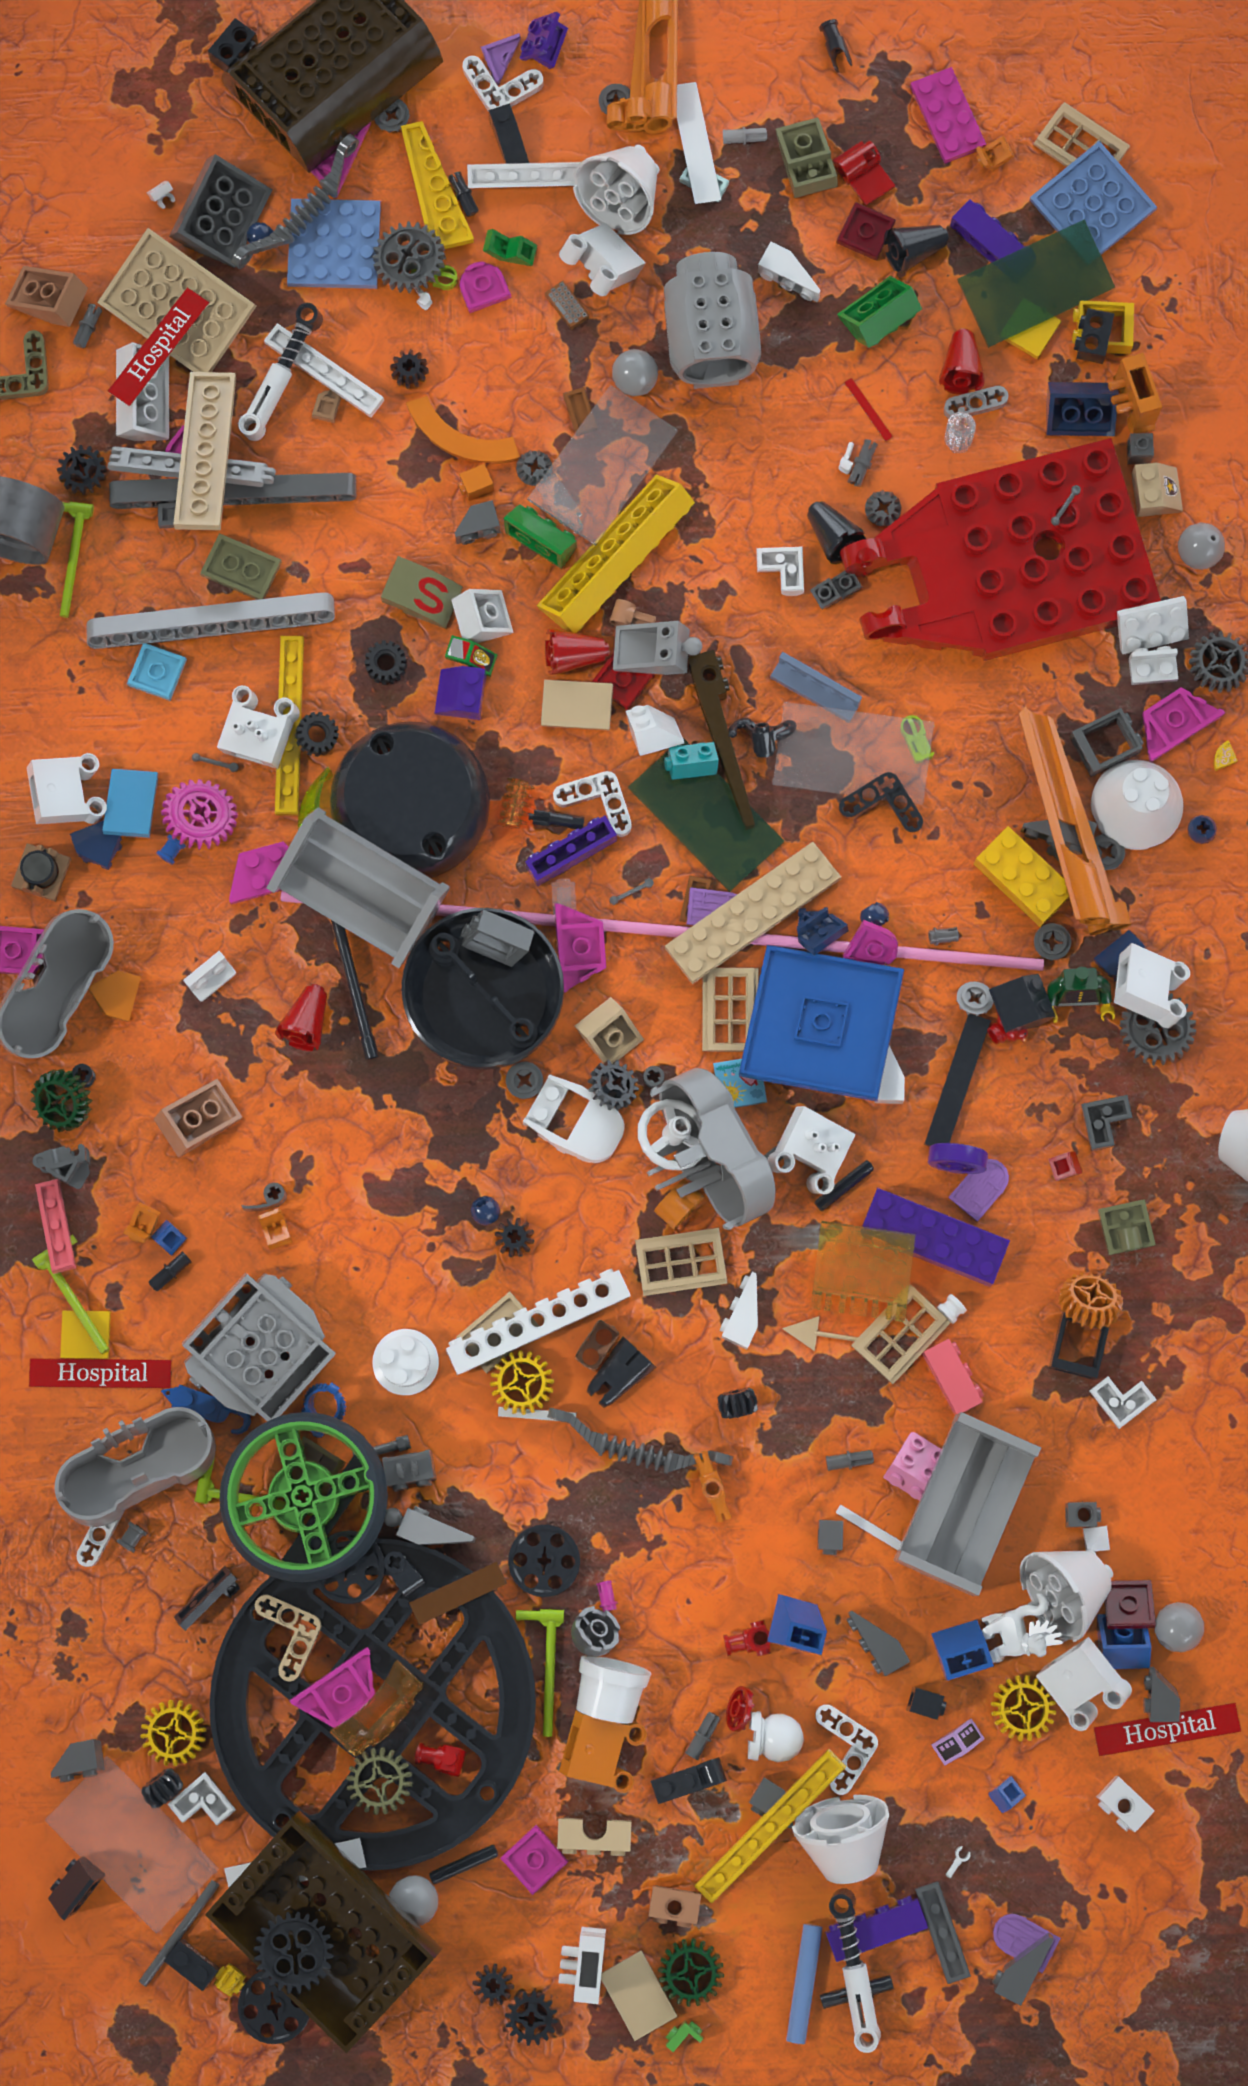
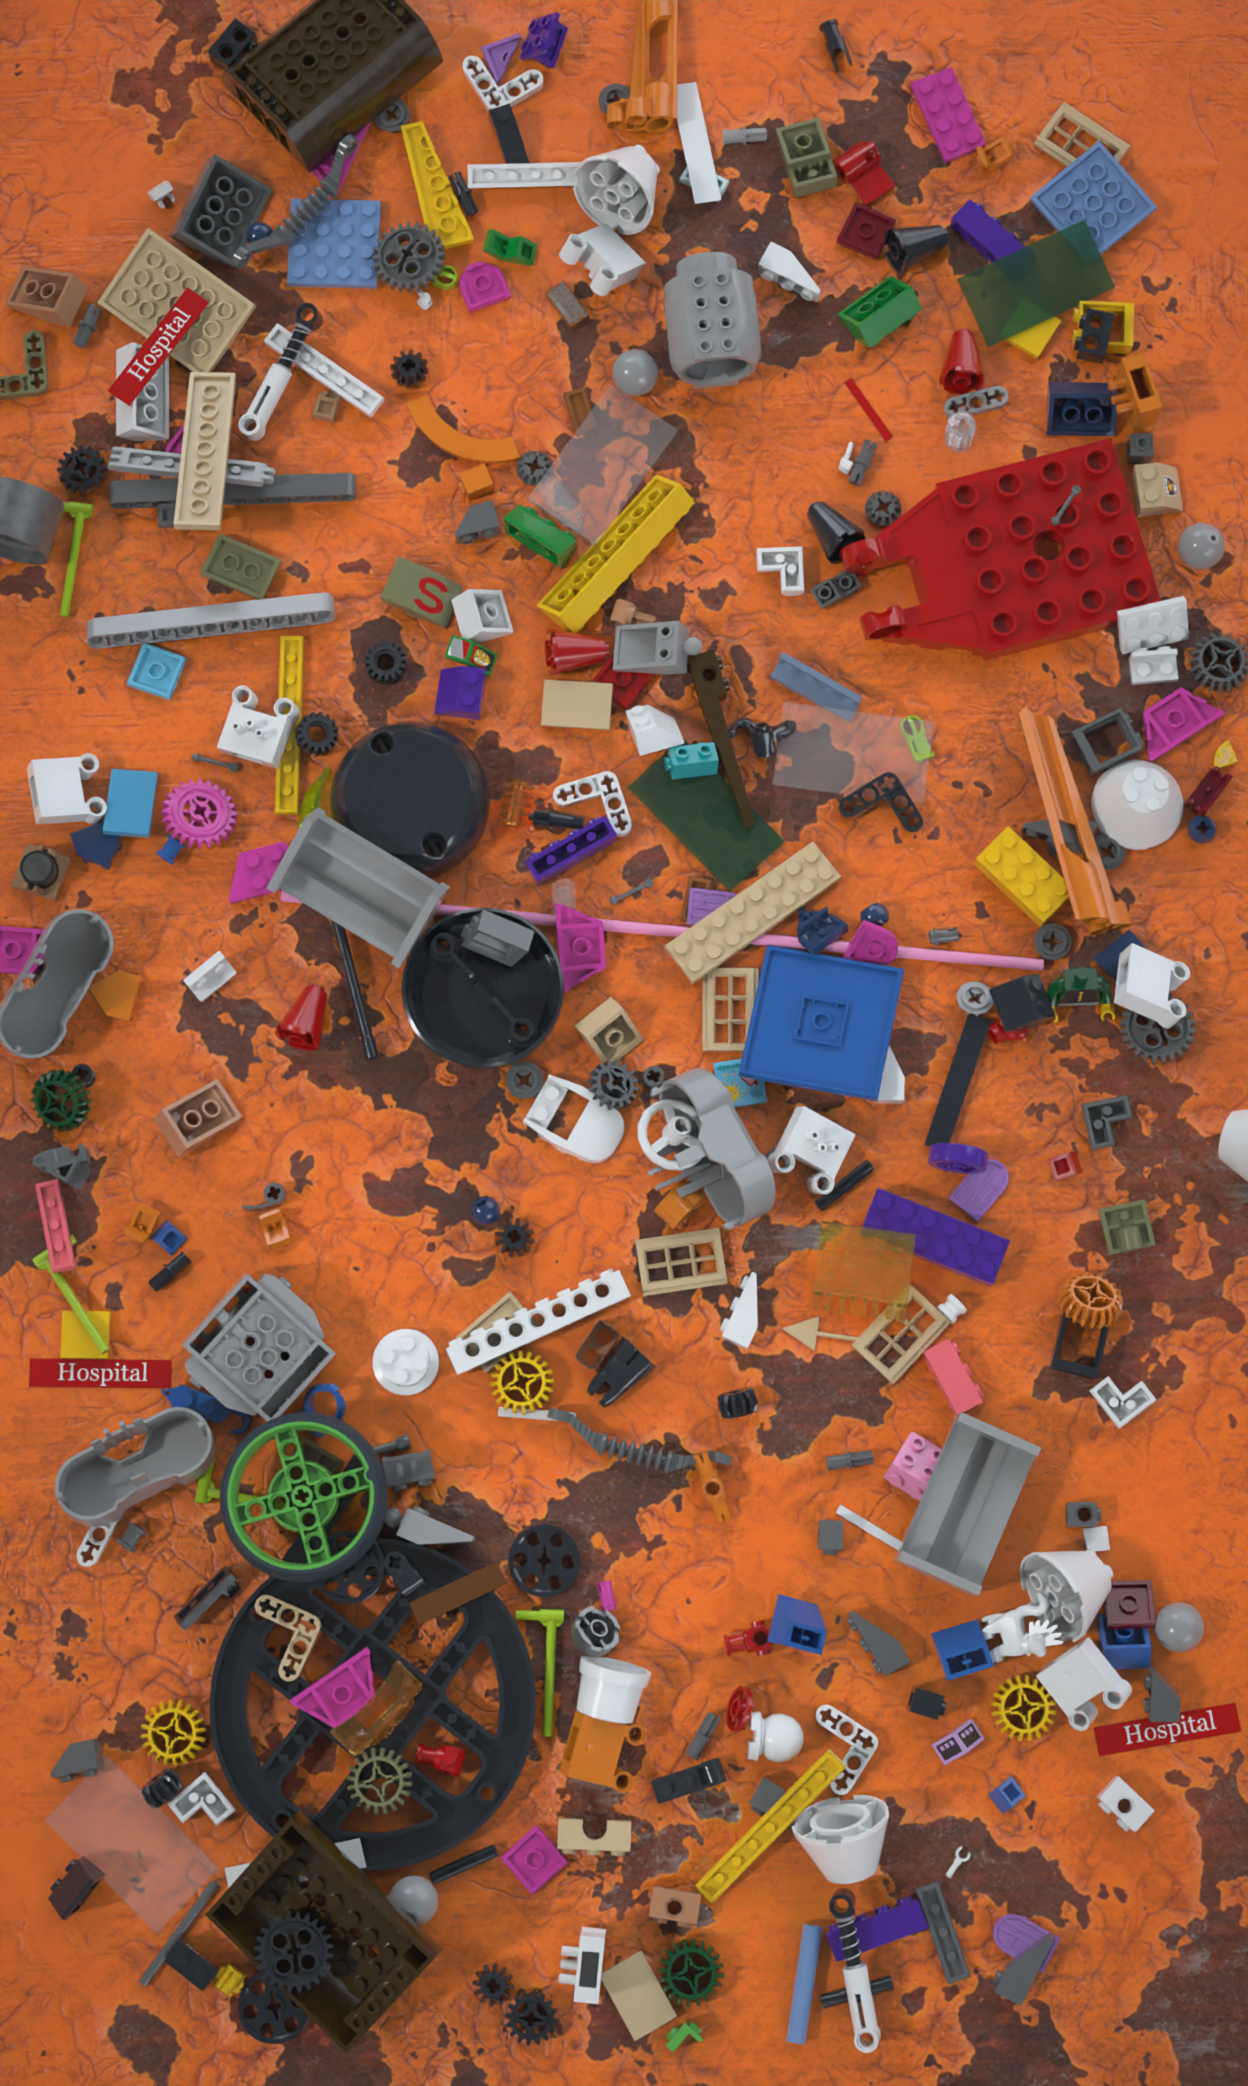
none -> dark red hinge [1184,766,1233,816]

